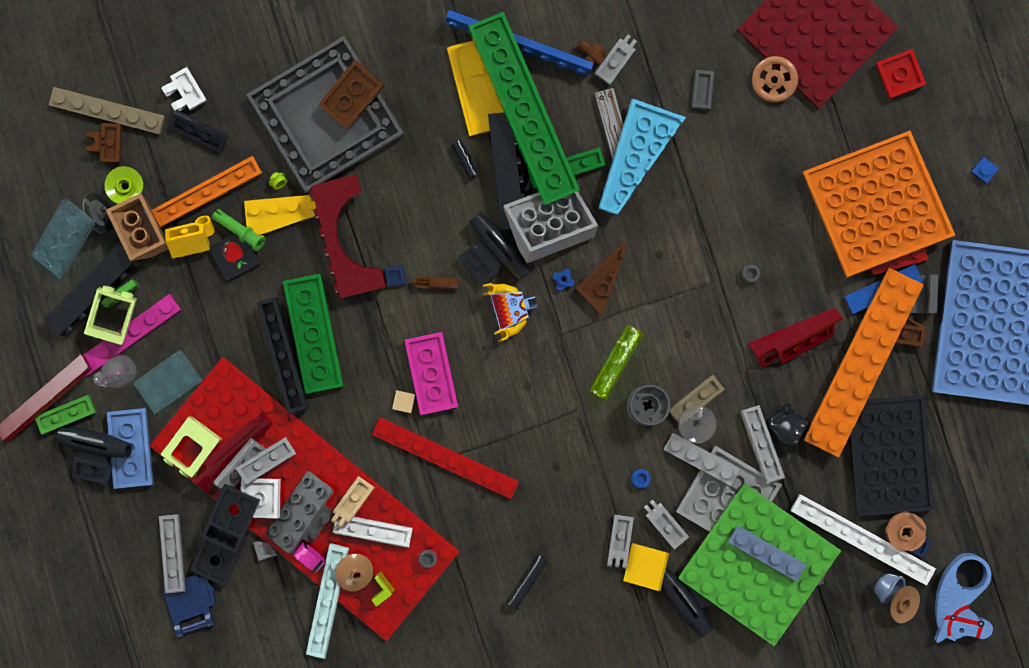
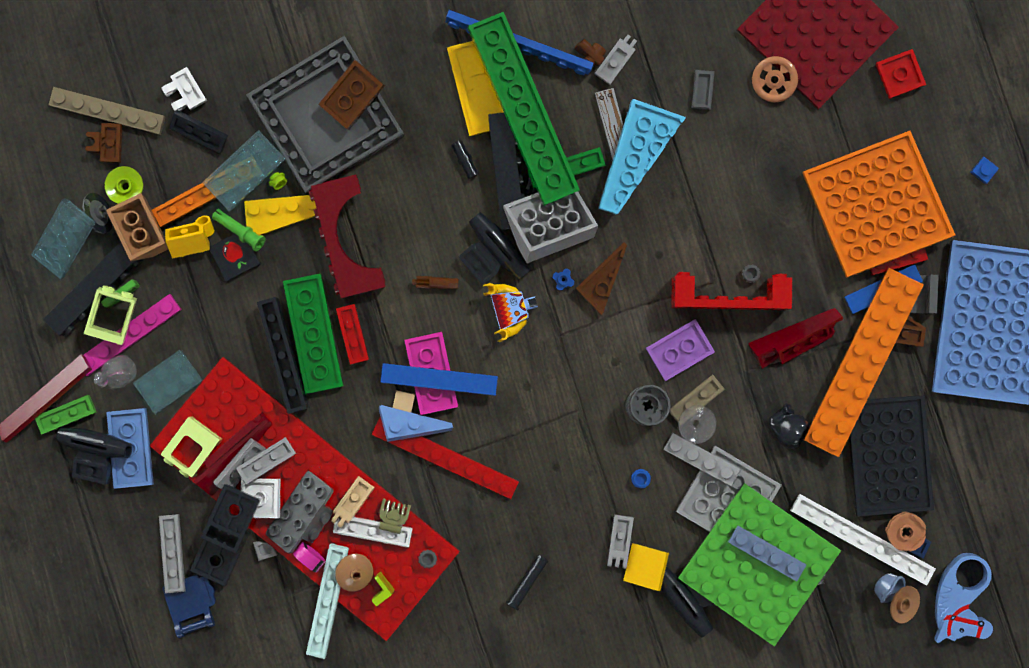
dark blue tile [384,265,406,287] -> none
clear neon green plate [589,324,644,400] -> none
light grey hinge [644,500,689,550] -> none
light grey tile [740,405,785,484] -> none
none -> clear light blue plate [202,130,285,211]
none -> red plate [336,304,369,365]
none -> medium blue wing [379,405,453,442]
none -> olive piece [379,498,411,534]
none -> blue tile [381,363,498,395]
none -> medium lavender plate [646,319,715,381]
none -> red plate [671,272,792,310]

